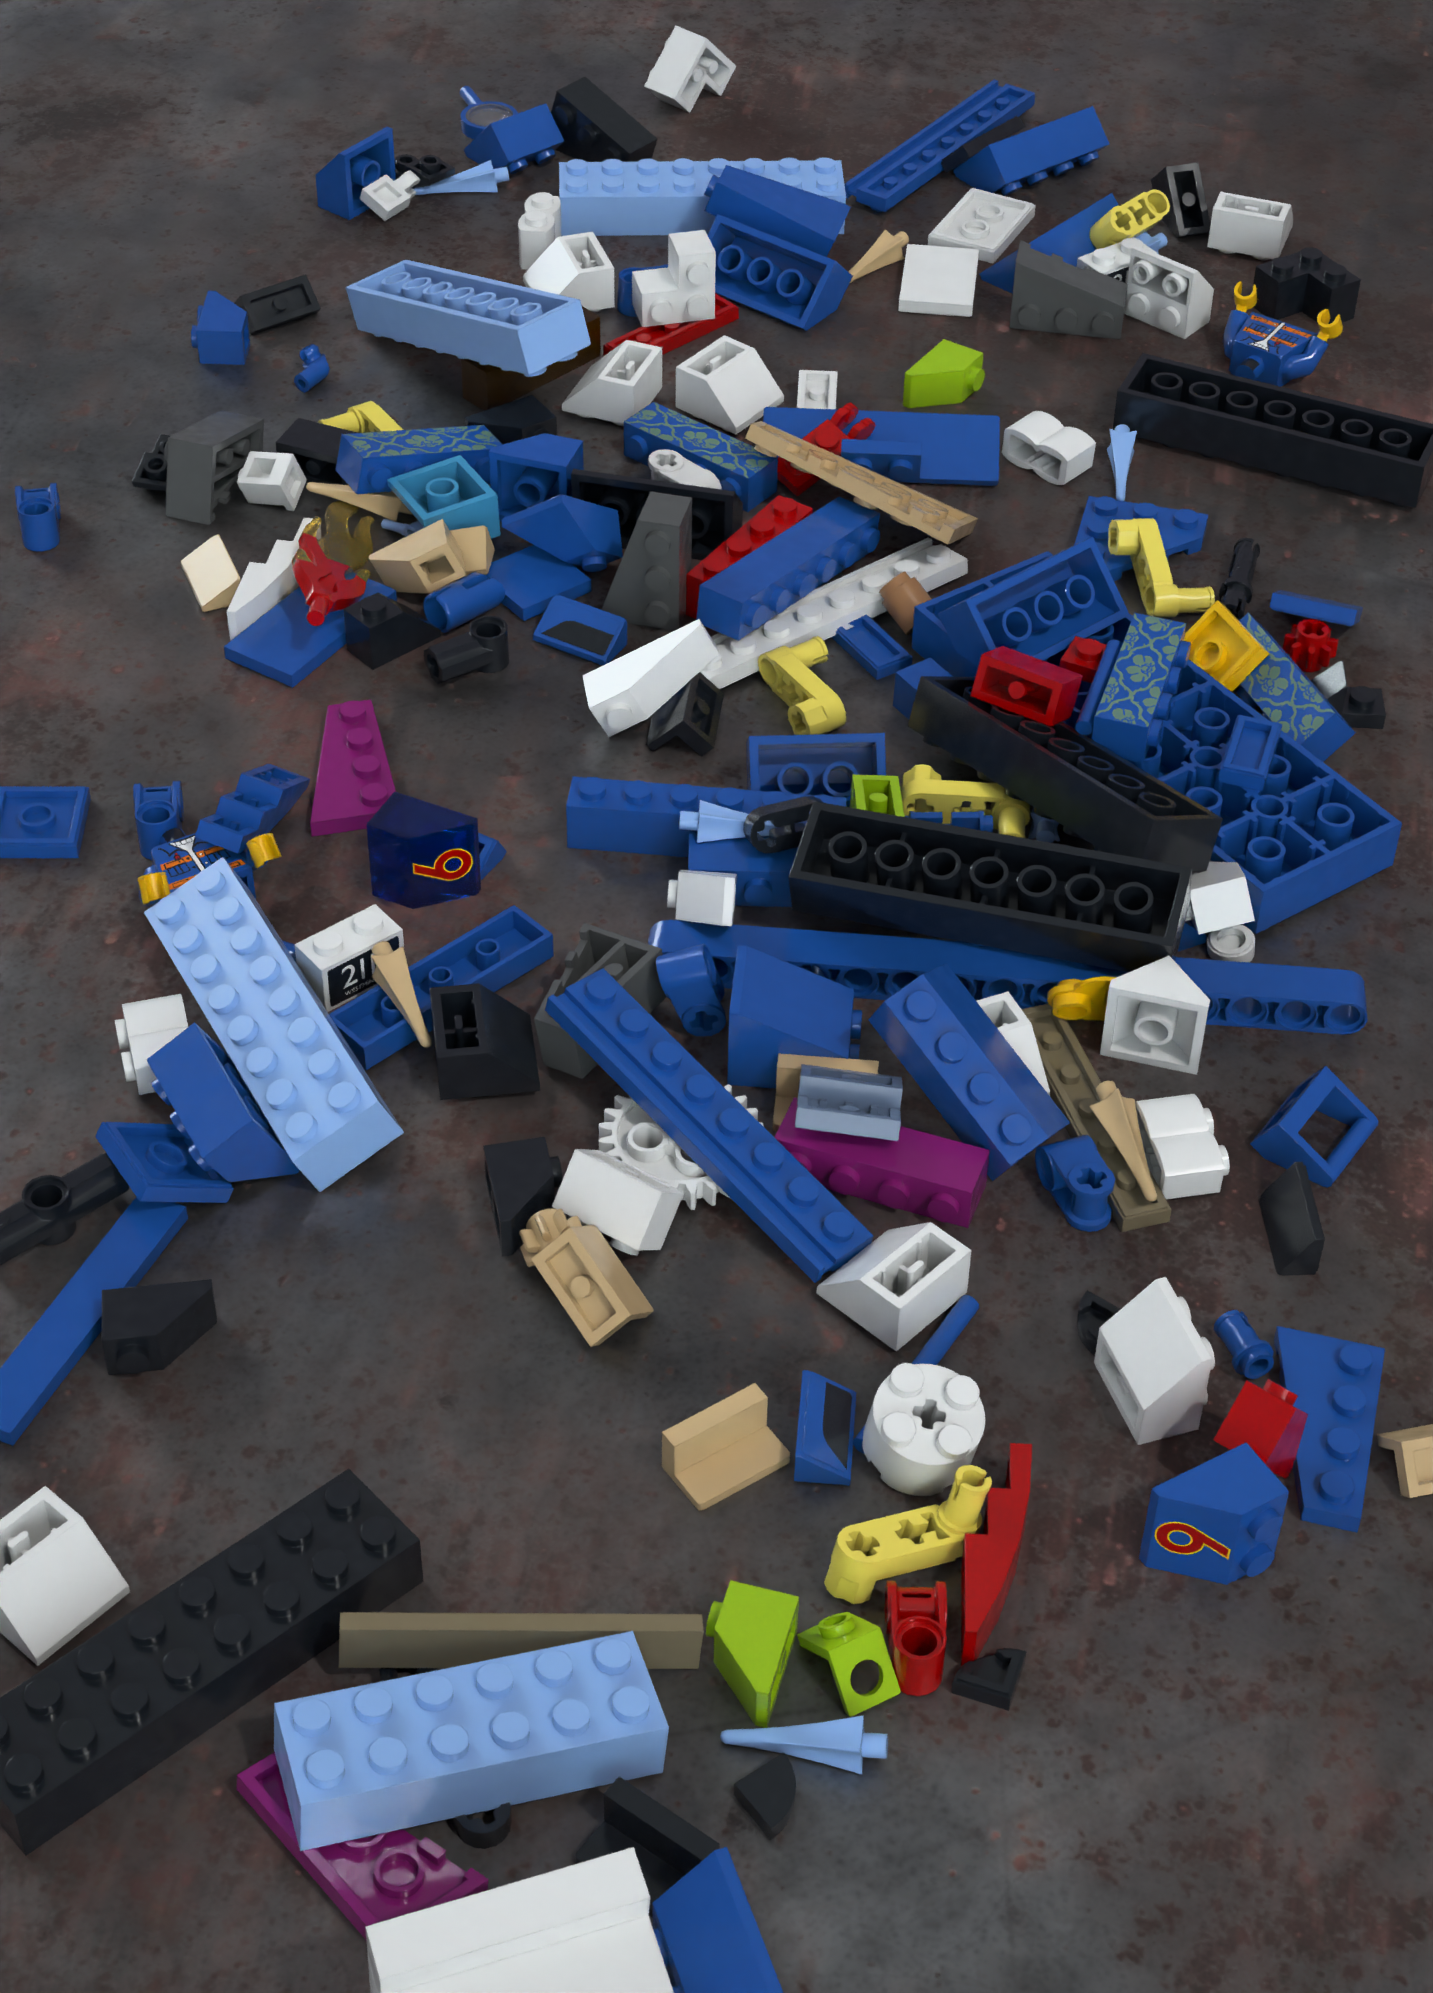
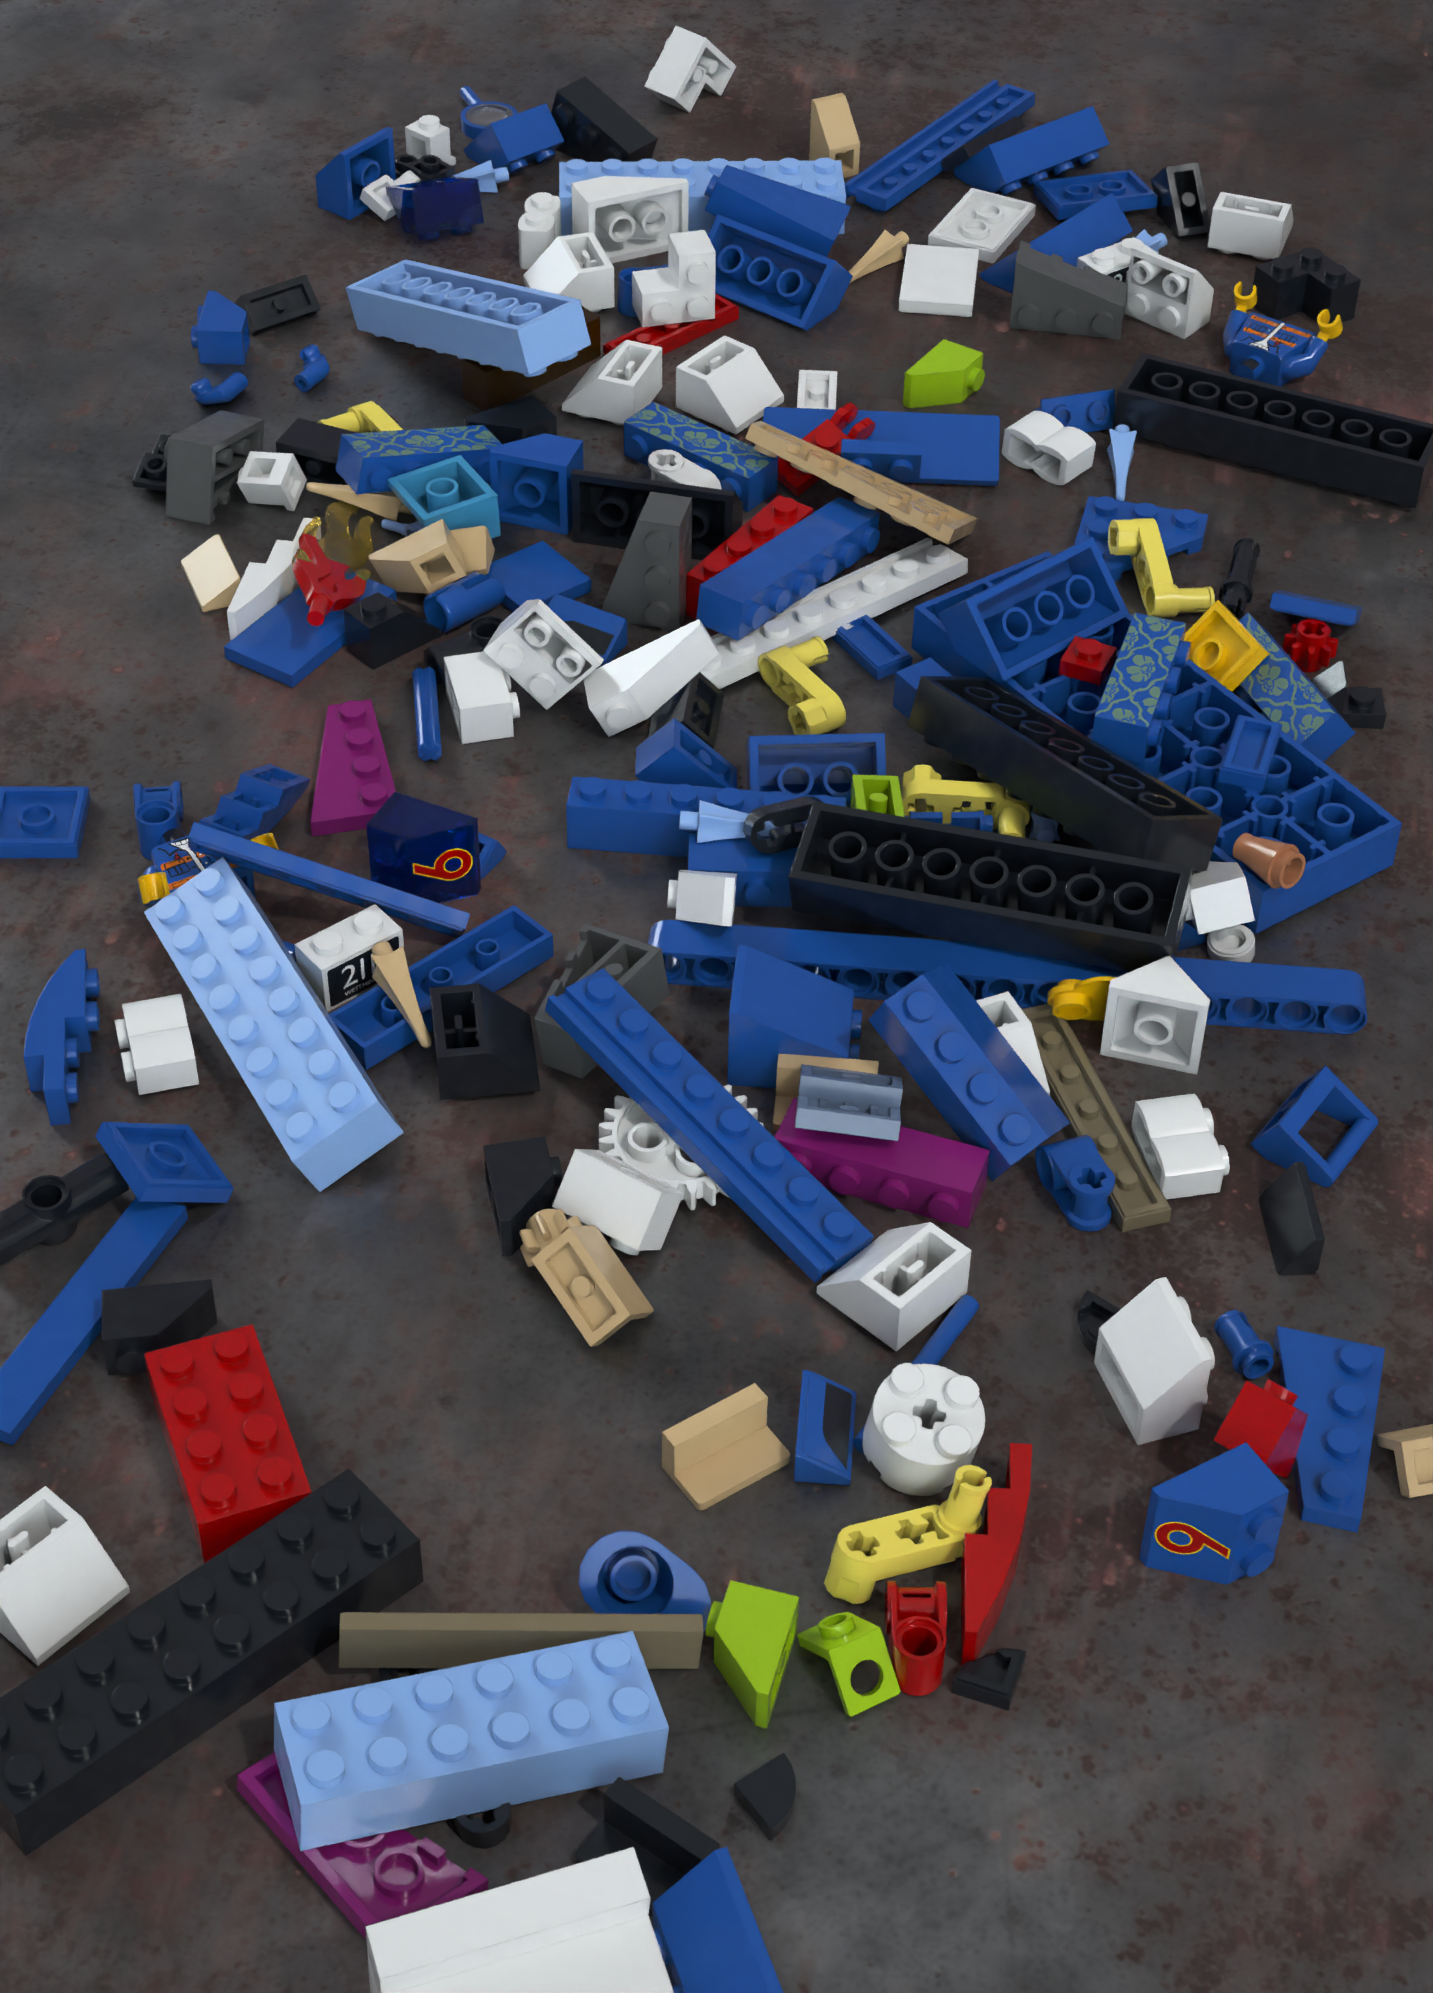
blue piece [15,483,61,551] -> none
blue slope [147,1022,300,1182] -> none
blue slope [501,494,623,572] -> none
blue piece [656,943,726,1036] -> none
light blue piece [720,1715,888,1775] -> none
medium nougat brick [879,572,932,635] -> none
red brick [970,646,1083,727] -> none
blue bar [1075,640,1122,735] -> none
light yellow beam [1089,189,1170,249] -> none
tan piece [1089,1081,1157,1202] -> none
none -> blue slope [23,949,100,1126]
none -> red brick [144,1324,312,1563]
none -> blue tile [188,822,470,938]
none -> blue arm [190,372,248,405]
none -> clear blue slope [386,176,484,240]
none -> white brick [405,115,456,166]
none -> blue axle [412,666,442,762]
none -> white brick [444,651,520,744]
none -> white slope [483,599,604,710]
none -> white slope [571,176,689,263]
none -> blue piece [579,1530,711,1631]
none -> blue slope [635,718,737,789]
none -> tan slope [809,93,860,178]
none -> blue tile [1033,169,1158,220]
none -> blue hinge [1034,389,1115,433]
none -> nougat cone [1233,833,1306,889]

